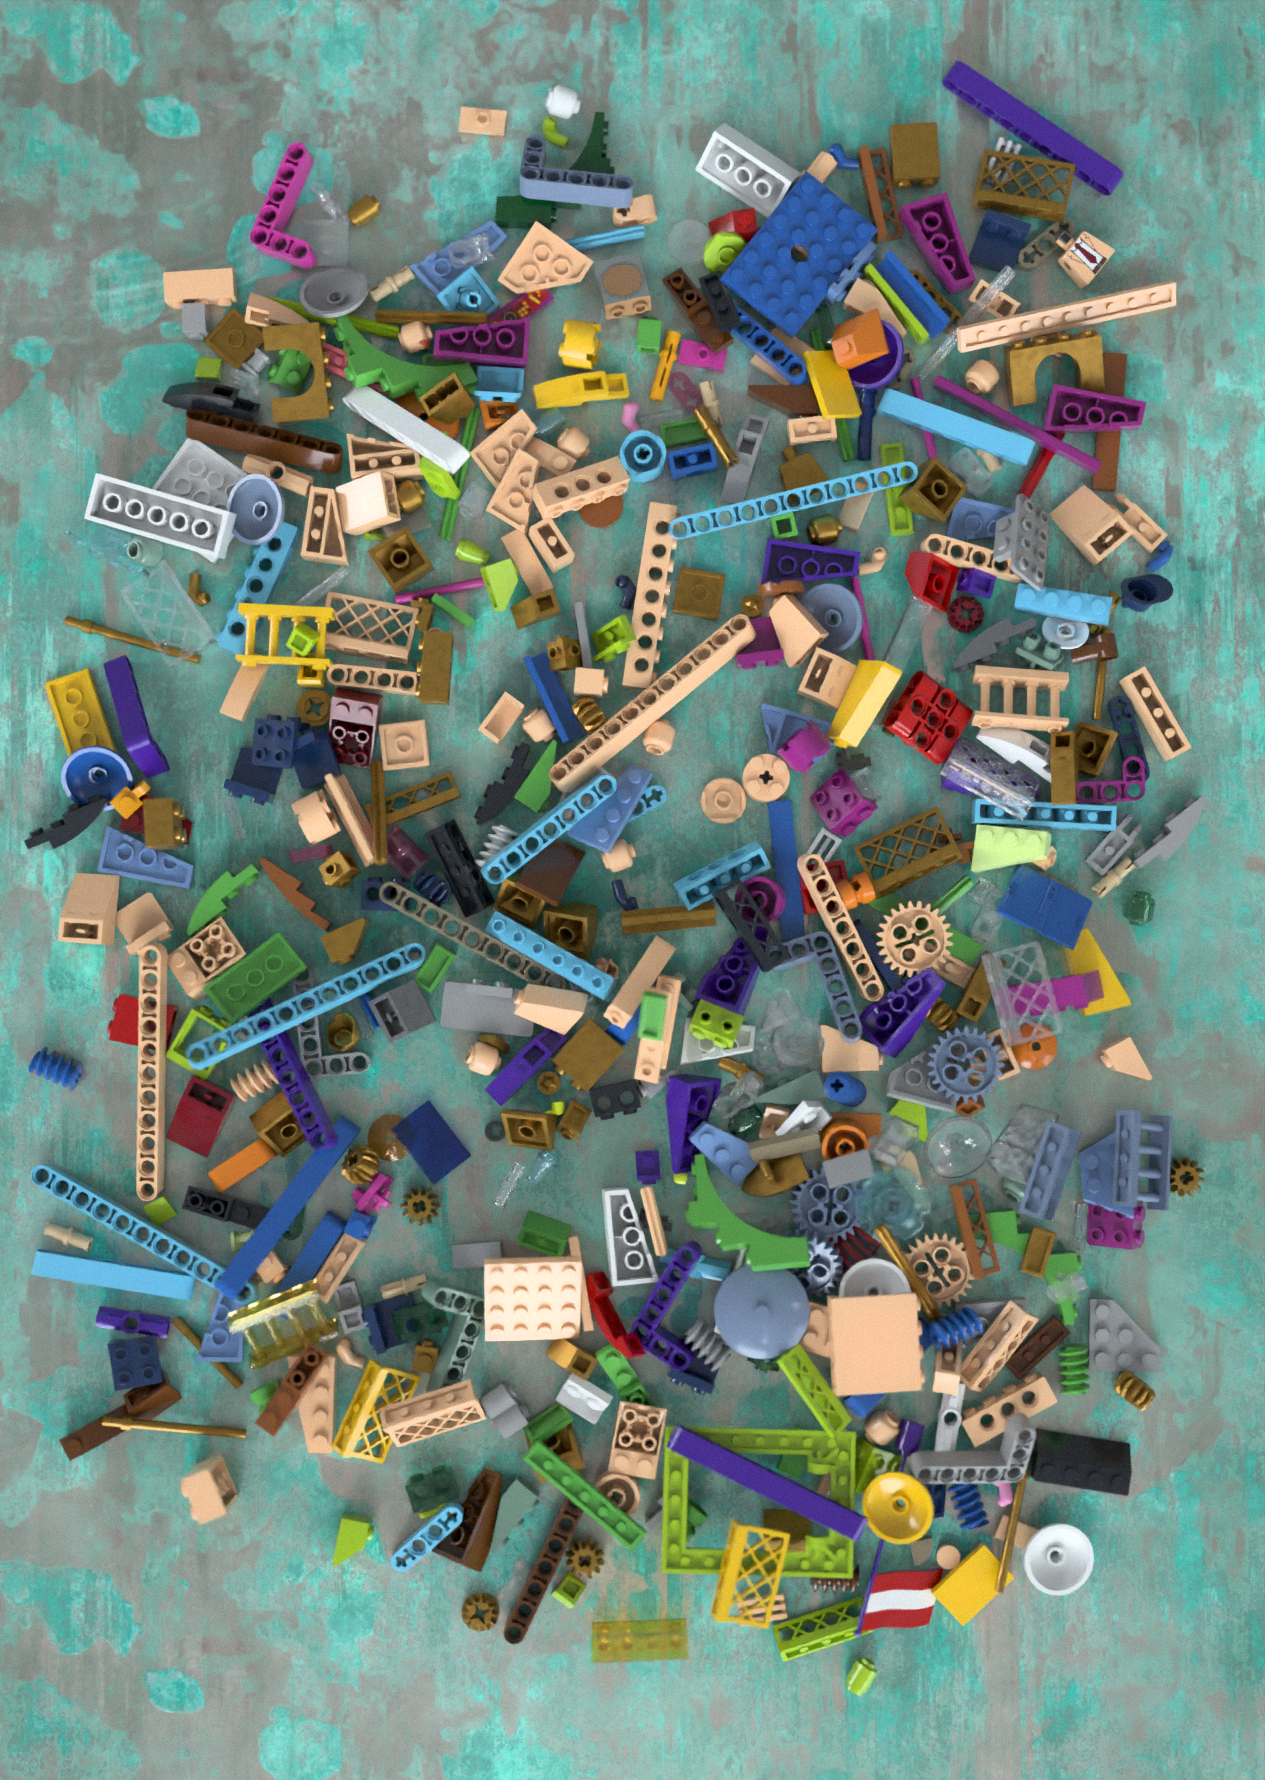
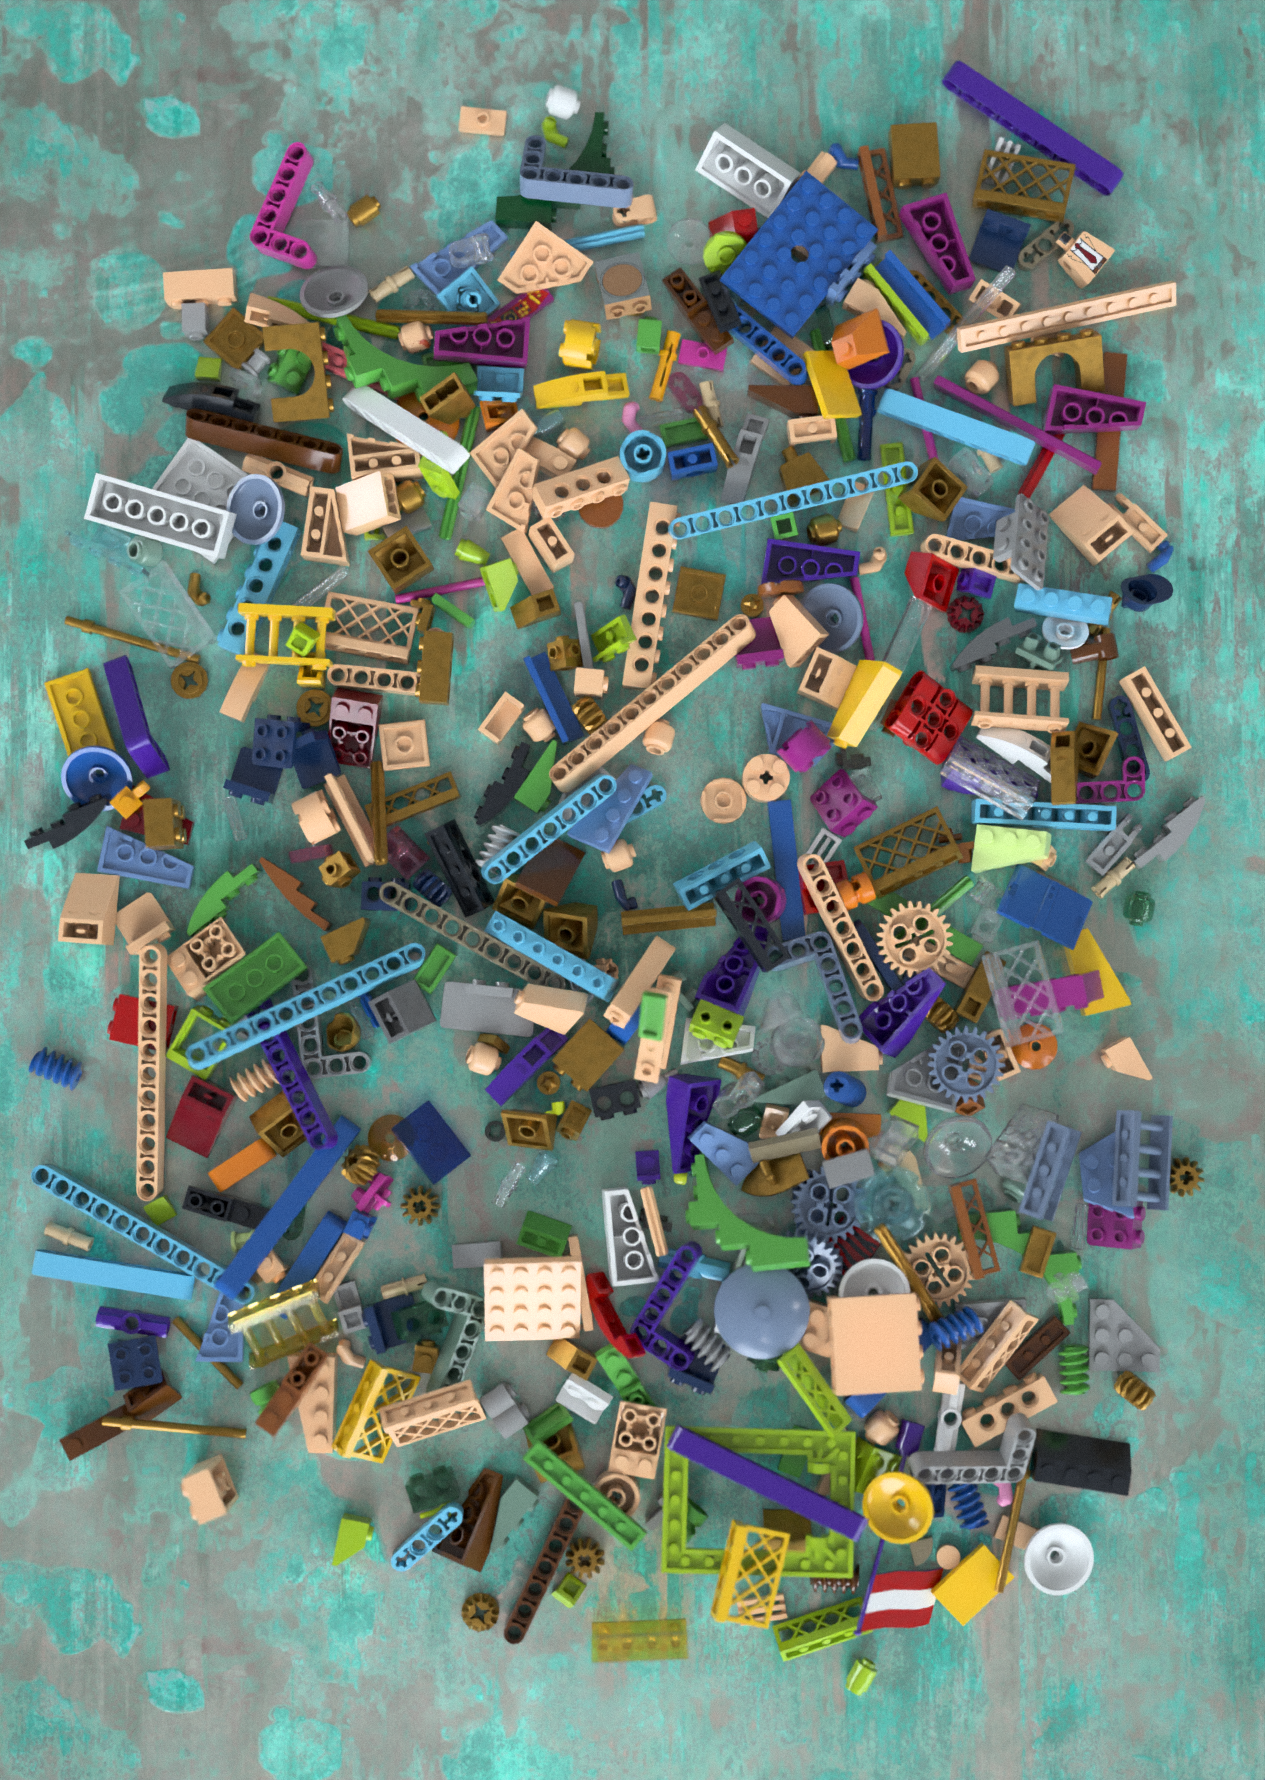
none -> pearl gold gear [171,662,209,700]

